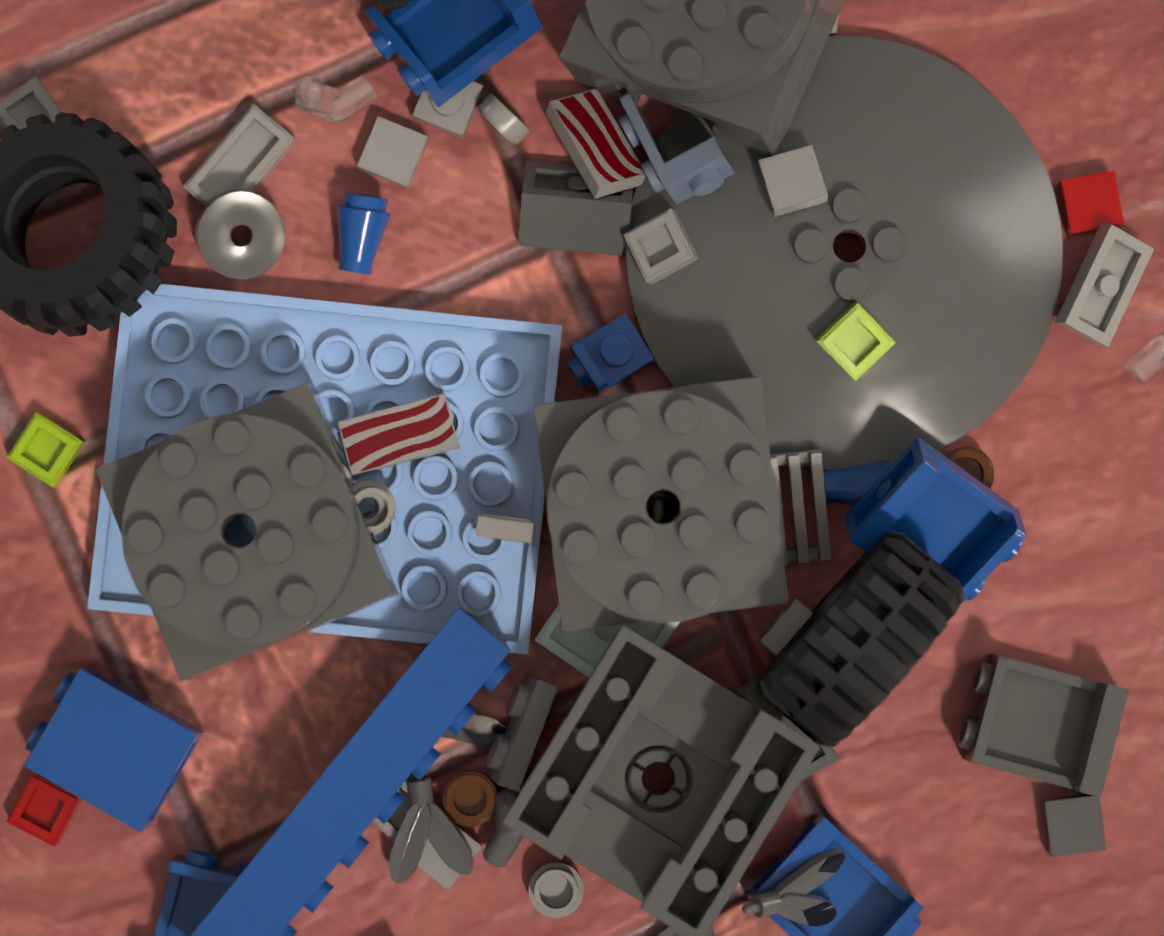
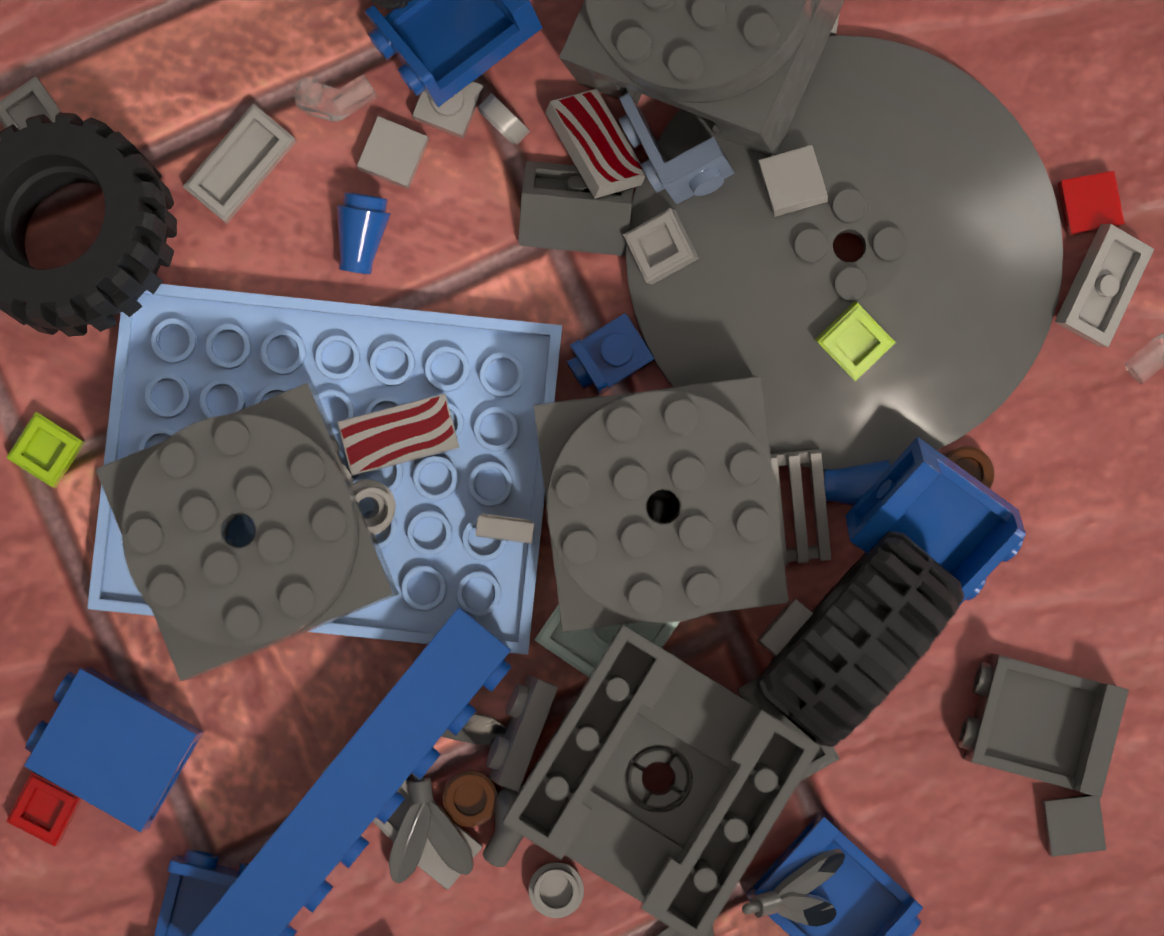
dark grey piece [195,189,285,279] -> none

